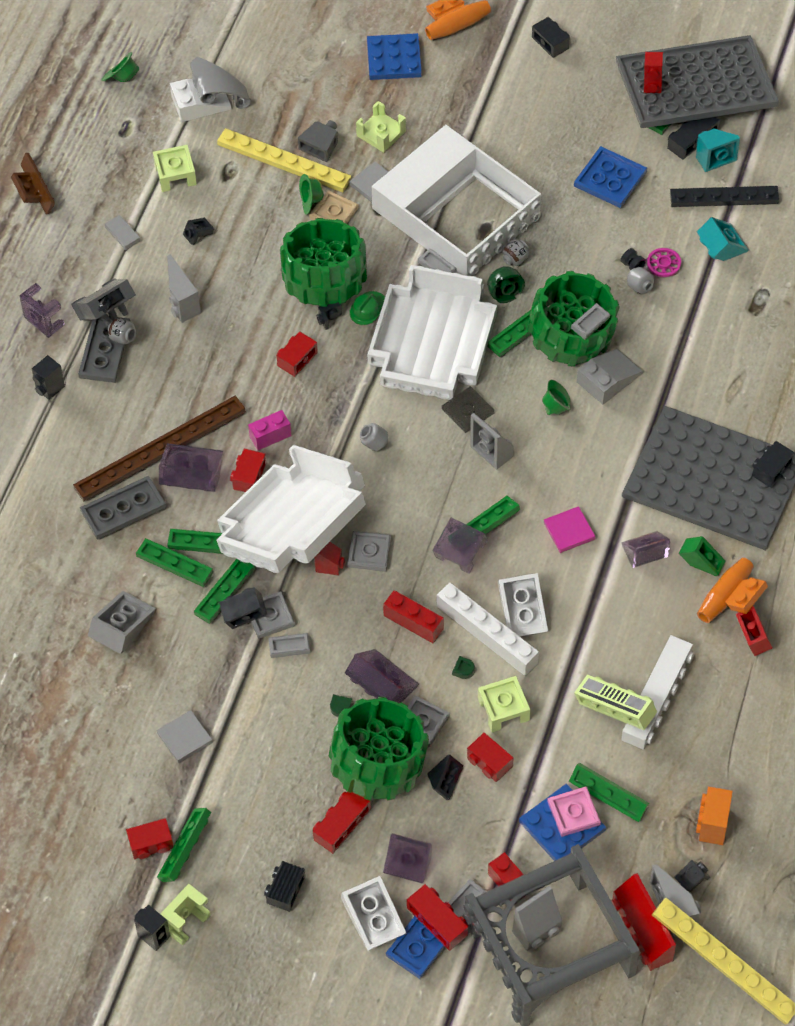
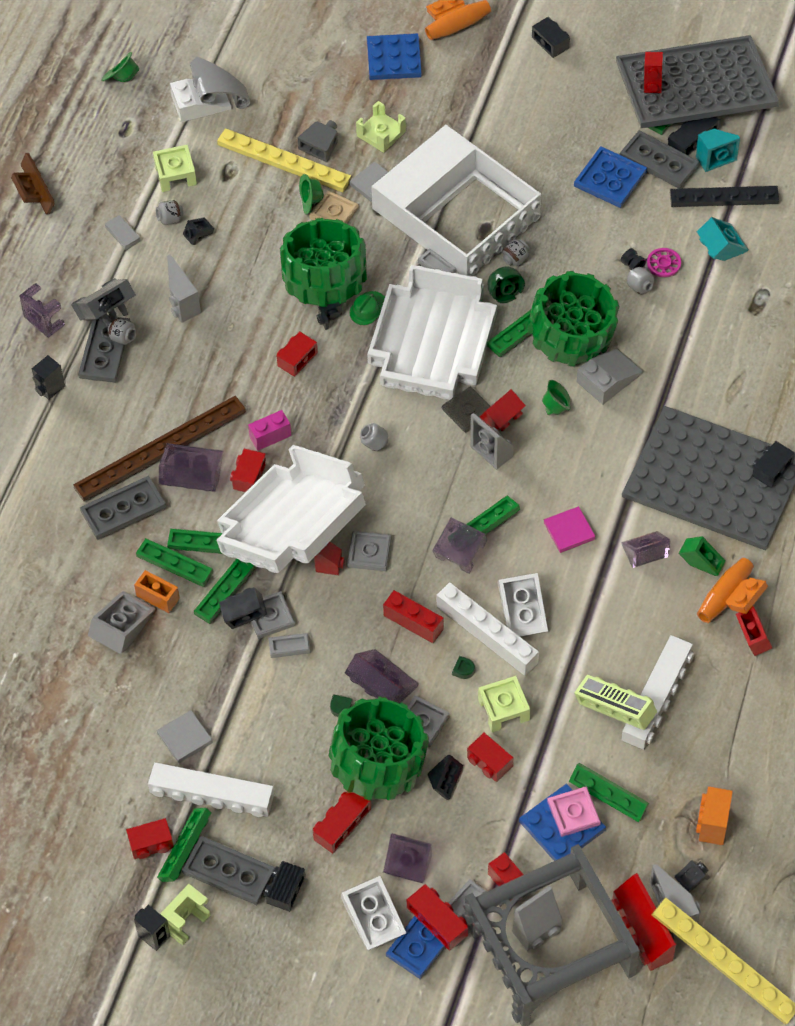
light grey tile [571,303,610,340] -> none
none -> orange brick [134,570,180,613]
none -> white brick [148,762,274,817]
none -> light grey head [156,200,183,225]
none -> dark grey plate [182,836,275,906]
none -> red brick [480,389,526,431]
none -> dark grey plate [620,130,699,188]

